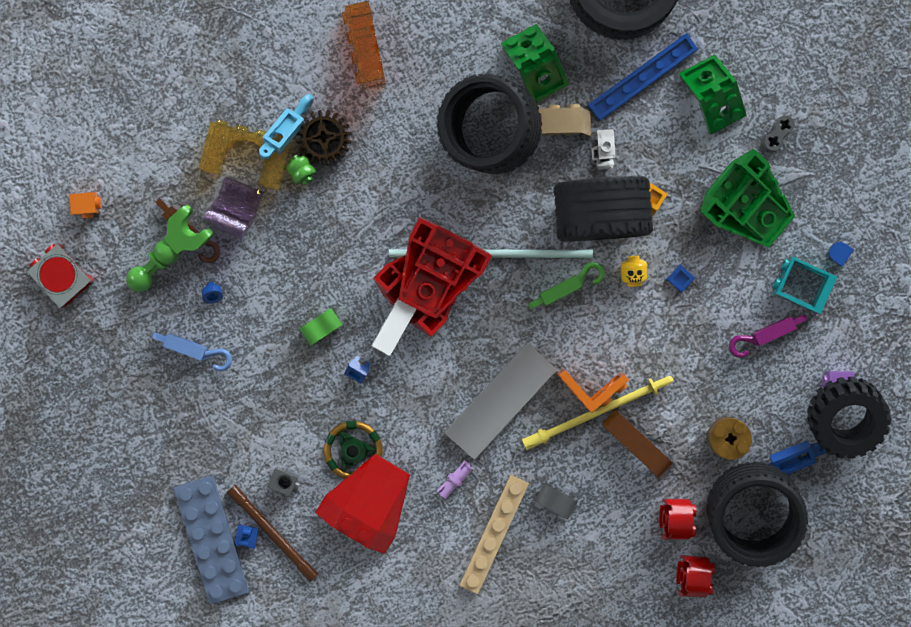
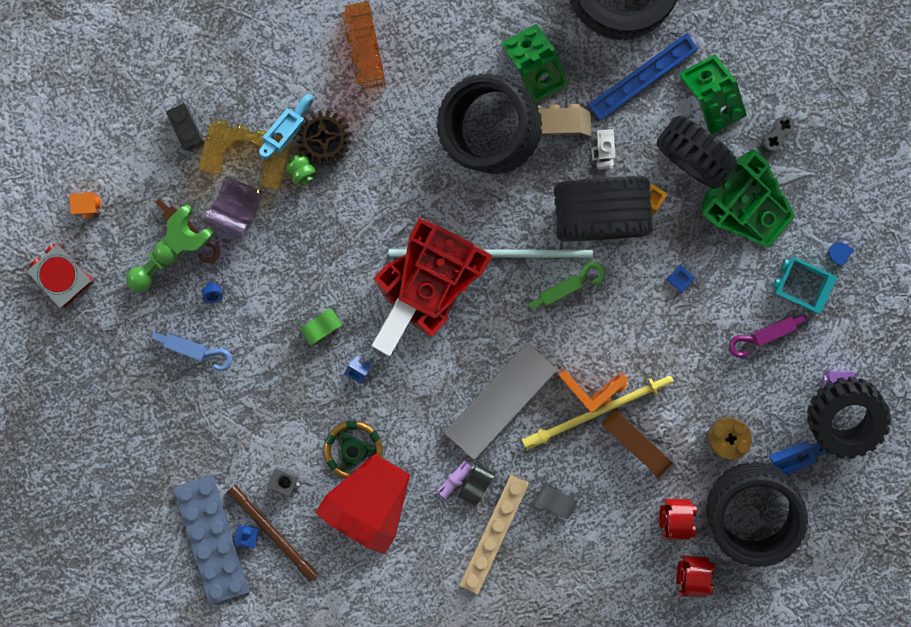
yellow head [621,256,648,287] -> none
none -> pearl dark grey brick [165,103,205,151]
none -> pearl dark grey axle [458,463,495,507]
none -> black tyre [656,116,737,189]

